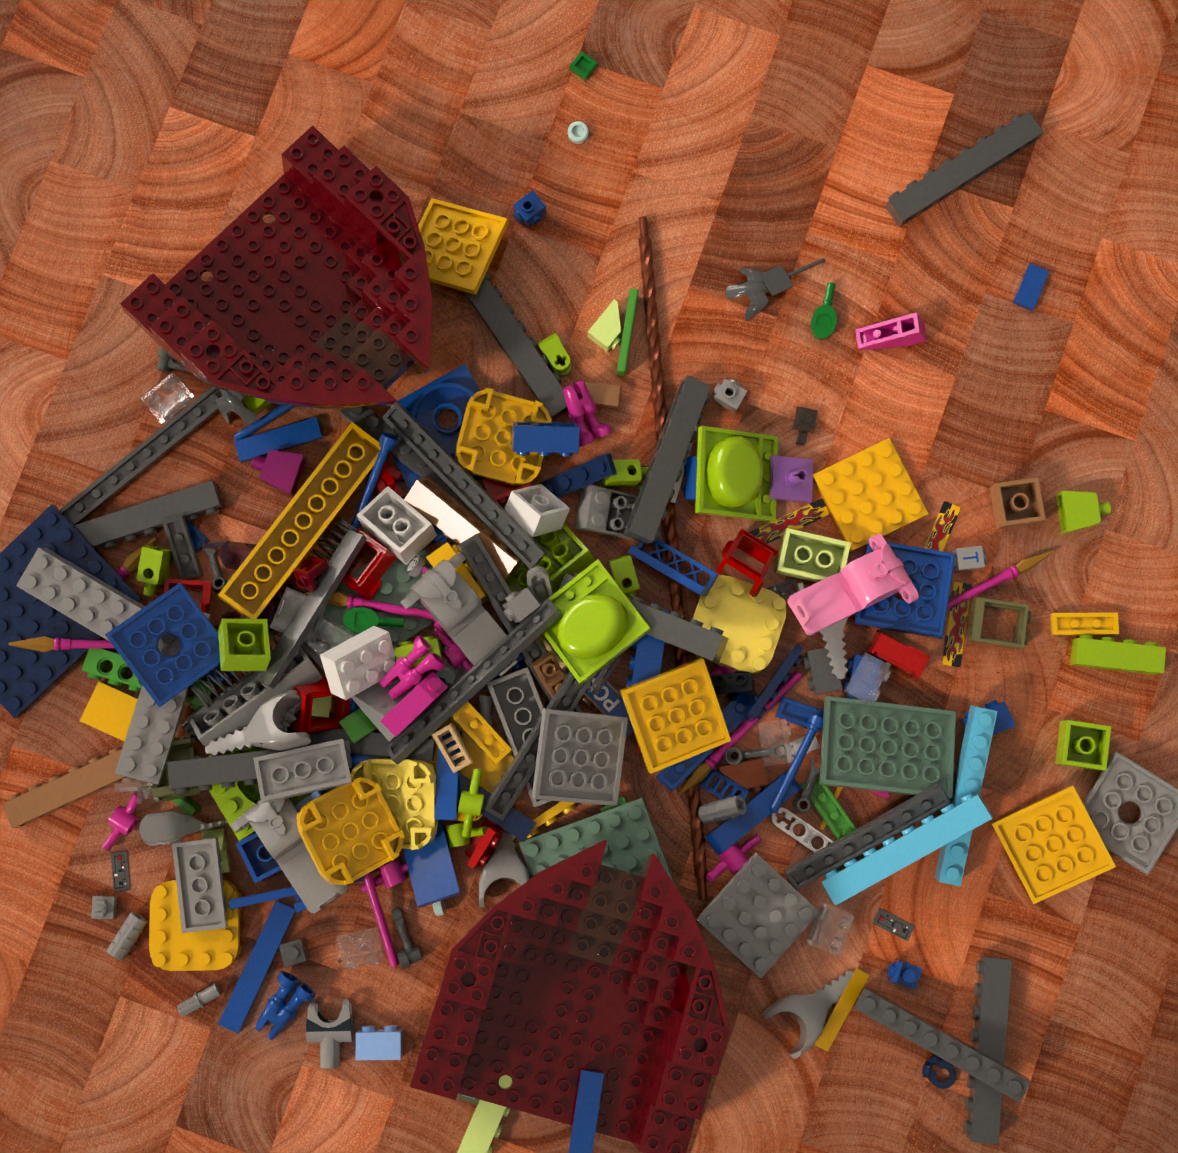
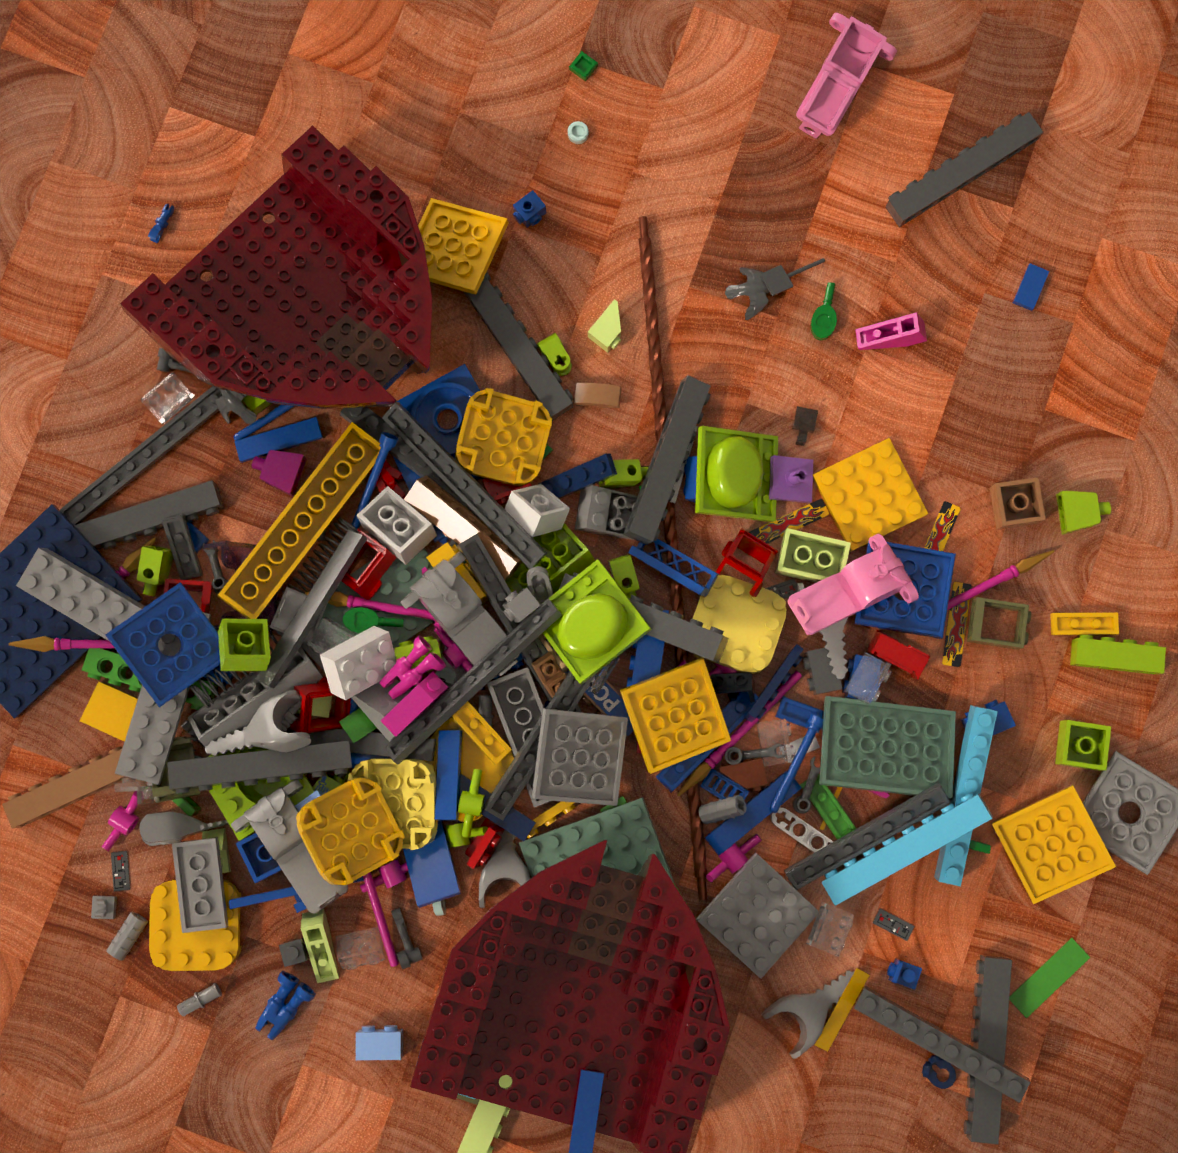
blue tile [218,900,296,1033] -> none
light grey plate [253,739,352,803] -> none
dark red bracket [293,556,329,592] -> none
light grey connector [306,999,354,1068] -> none
light grey tile [406,555,425,577] -> none
tan slope [432,723,473,773] -> none
blue brick [511,422,580,456] -> none
dark pink piece [563,380,613,447] -> none
bright green tile [617,288,638,377] -> none
light grey brick [712,379,747,414] -> none
light grey brick [952,546,987,573] -> none
none -> blue piece [148,203,174,243]
none -> yellowish green slope [301,909,339,983]
none -> bright pink piece [796,13,897,138]
none -> green tile [969,840,991,854]
none -> bright green sticker [1009,938,1090,1018]

